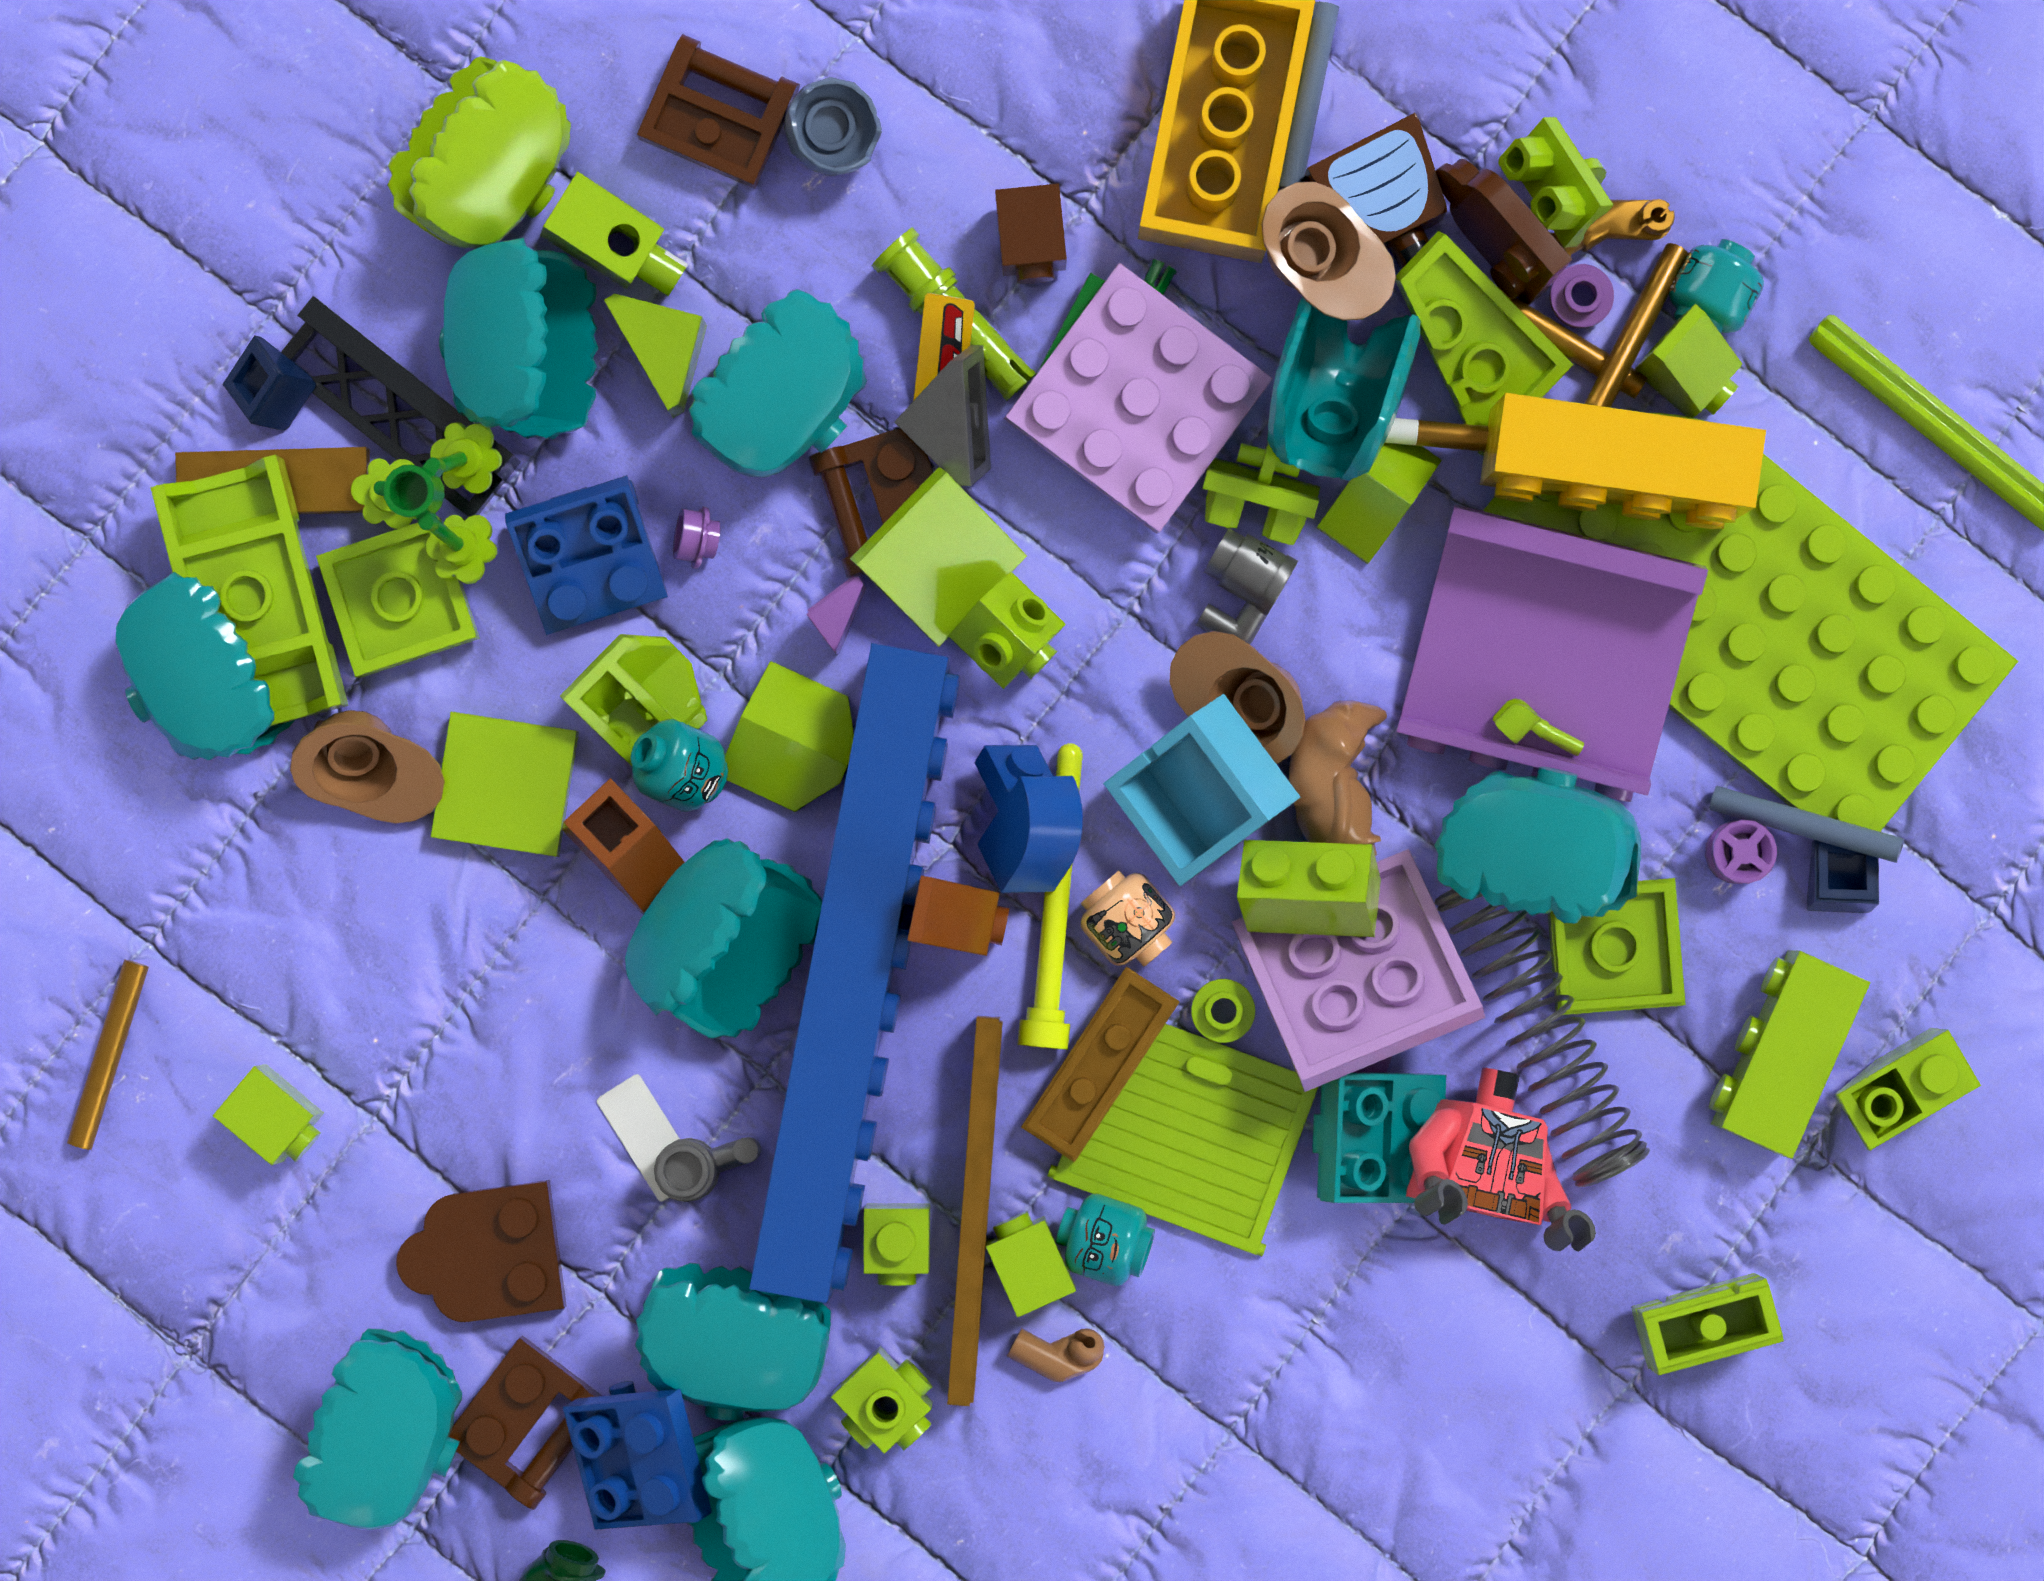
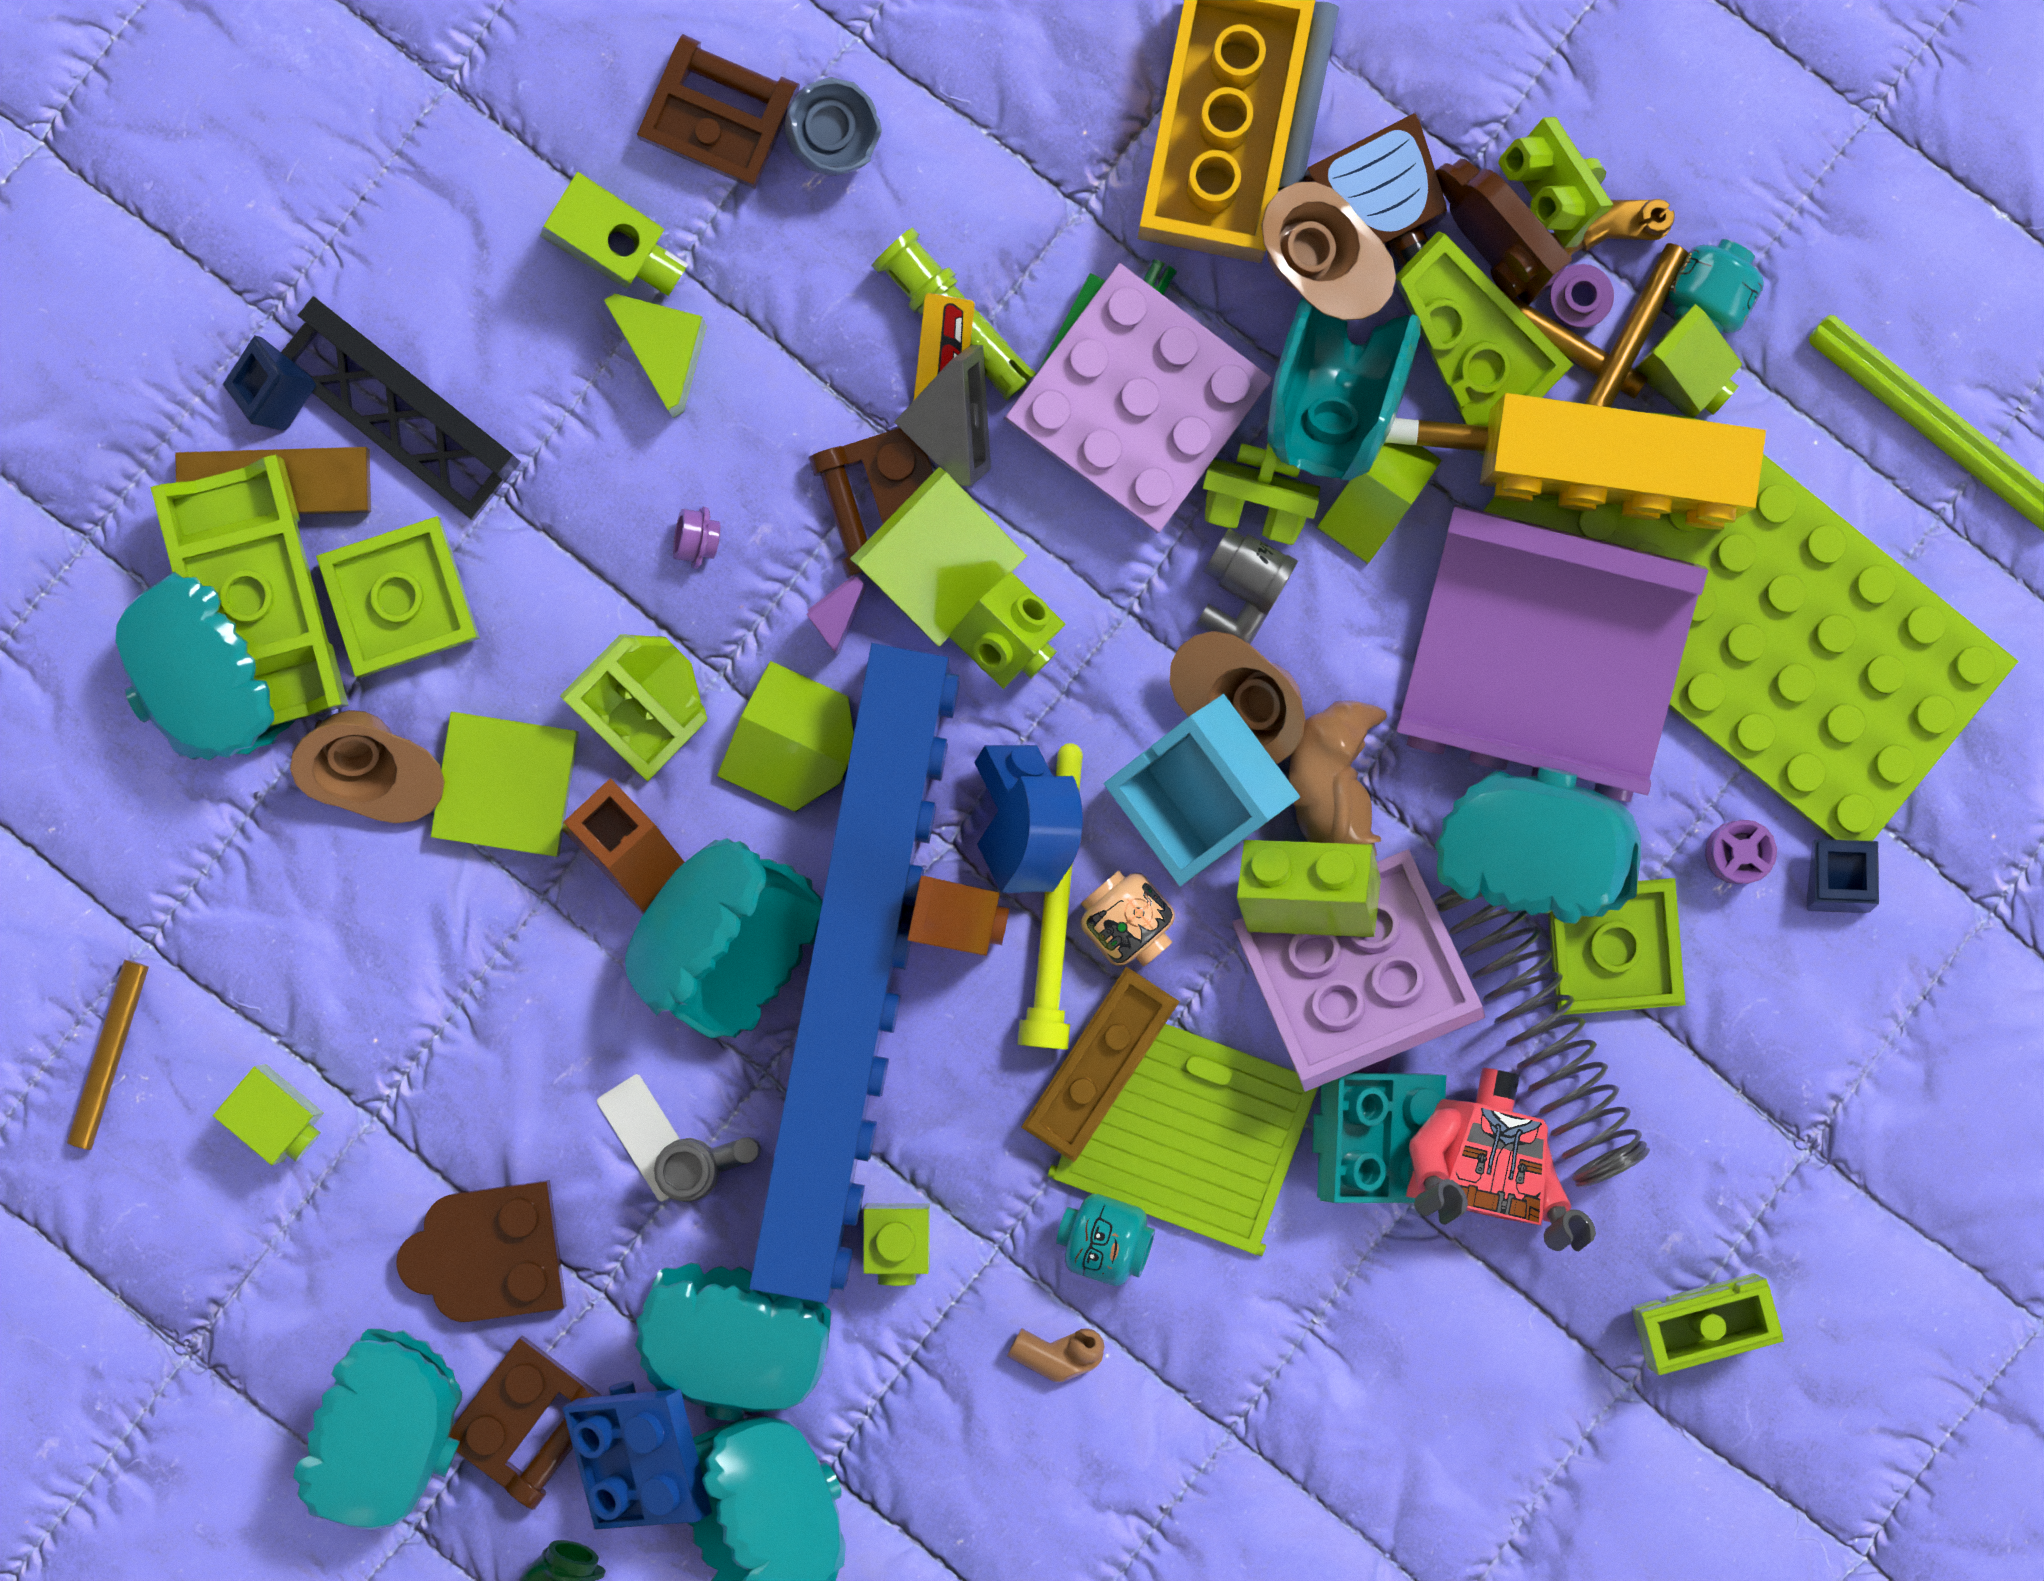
lime plant [351,422,502,584] -> none
lime animal [387,56,571,249] -> none
teal animal [439,238,599,440] -> none
blue plate [505,475,668,635] -> none
teal head [631,719,728,812] -> none
teal animal [689,289,867,478] -> none
lime brick [831,1346,933,1454] -> none
pearl gold tile [947,1016,1003,1406] -> none
lime brick [986,1211,1076,1318] -> none
reddish brown brick [995,183,1067,284] -> none
lime plate [1191,979,1255,1043] -> none
lime hand [1493,698,1584,756] -> none
sand blue piece [1709,786,1904,863] -> none
lime brick [1709,950,1871,1159] -> none
lime slope [1835,1028,1981,1151] -> none

